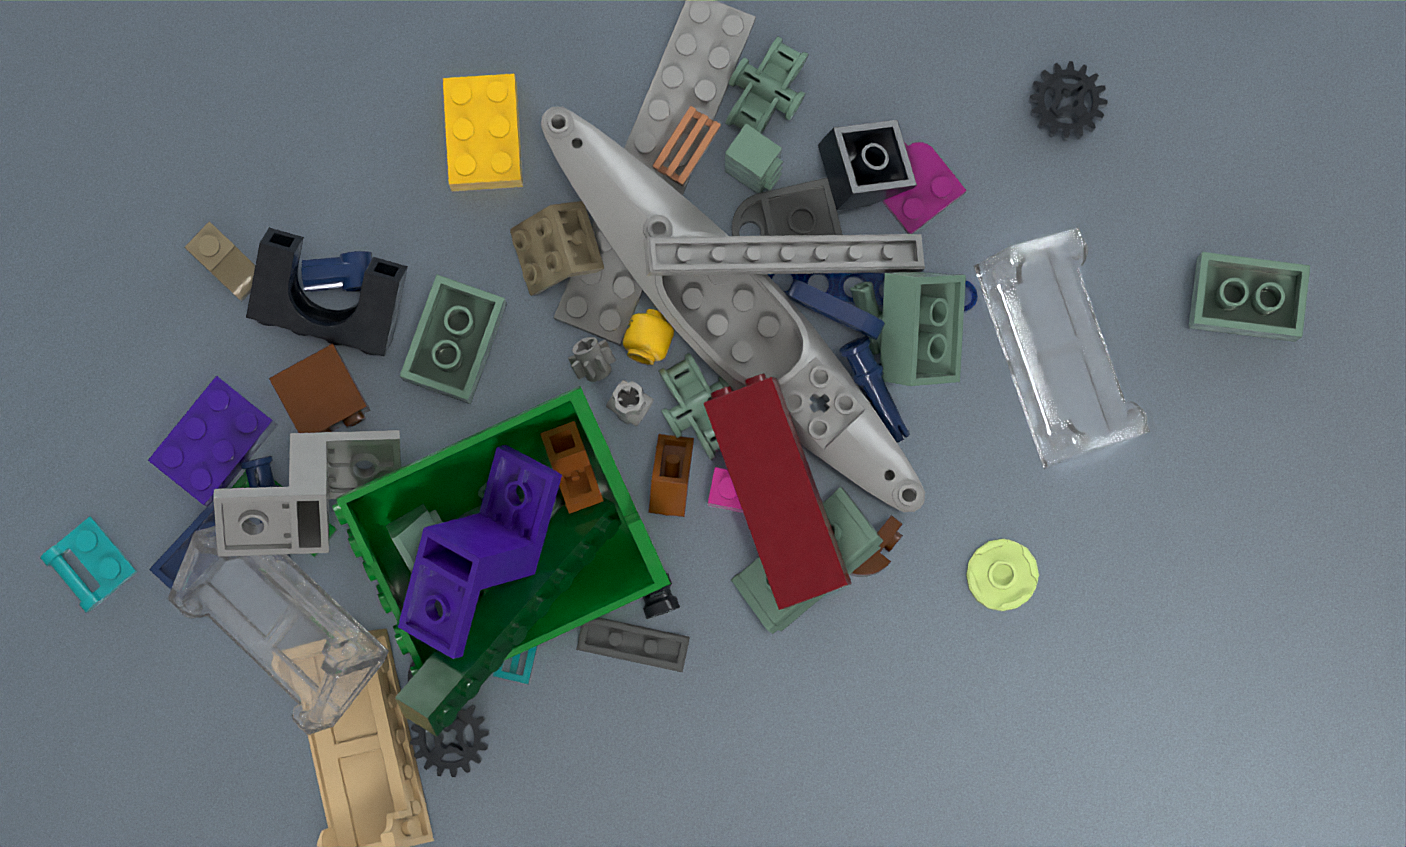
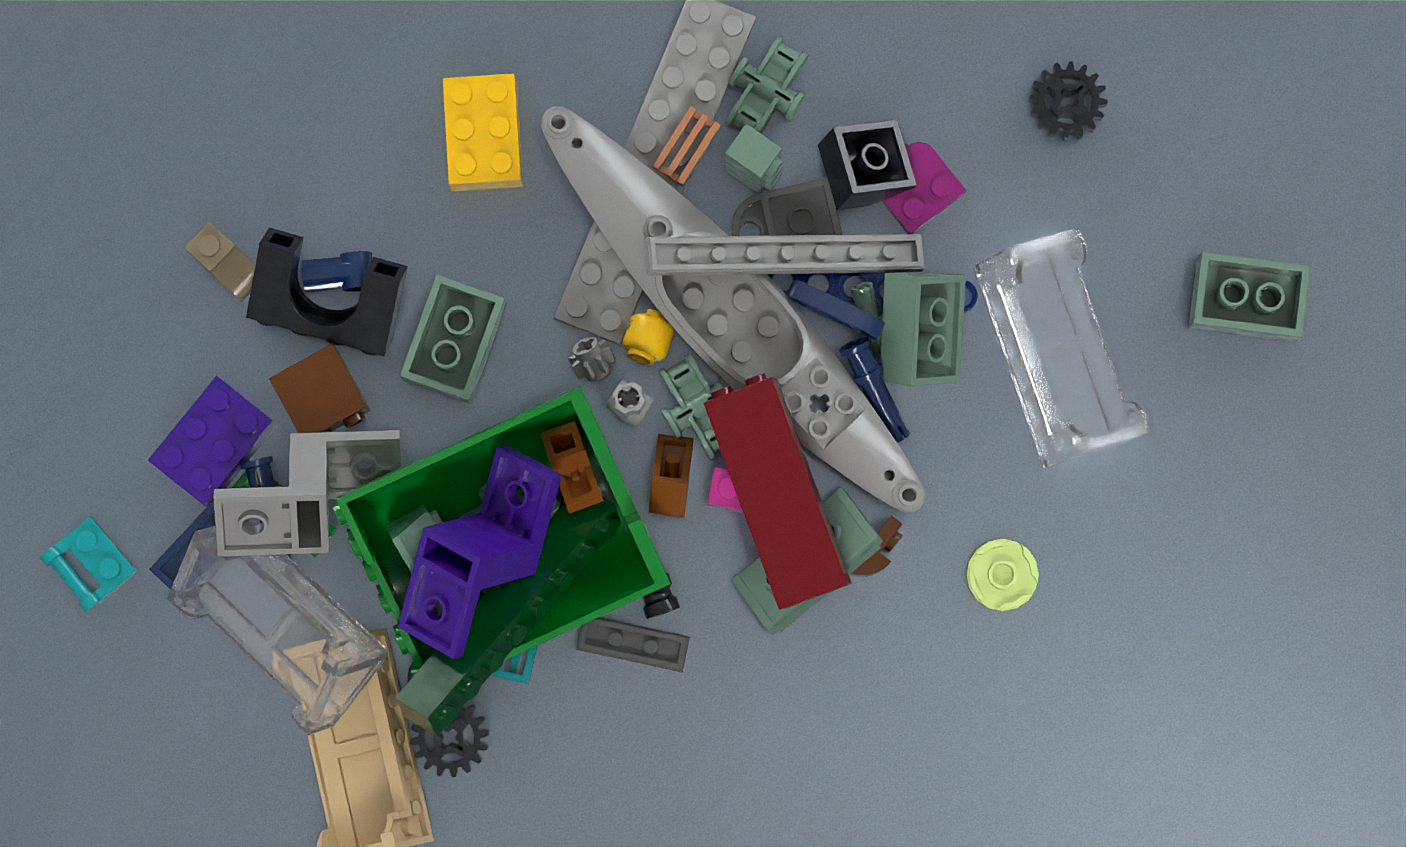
dark tan bracket [510,201,604,296] -> none

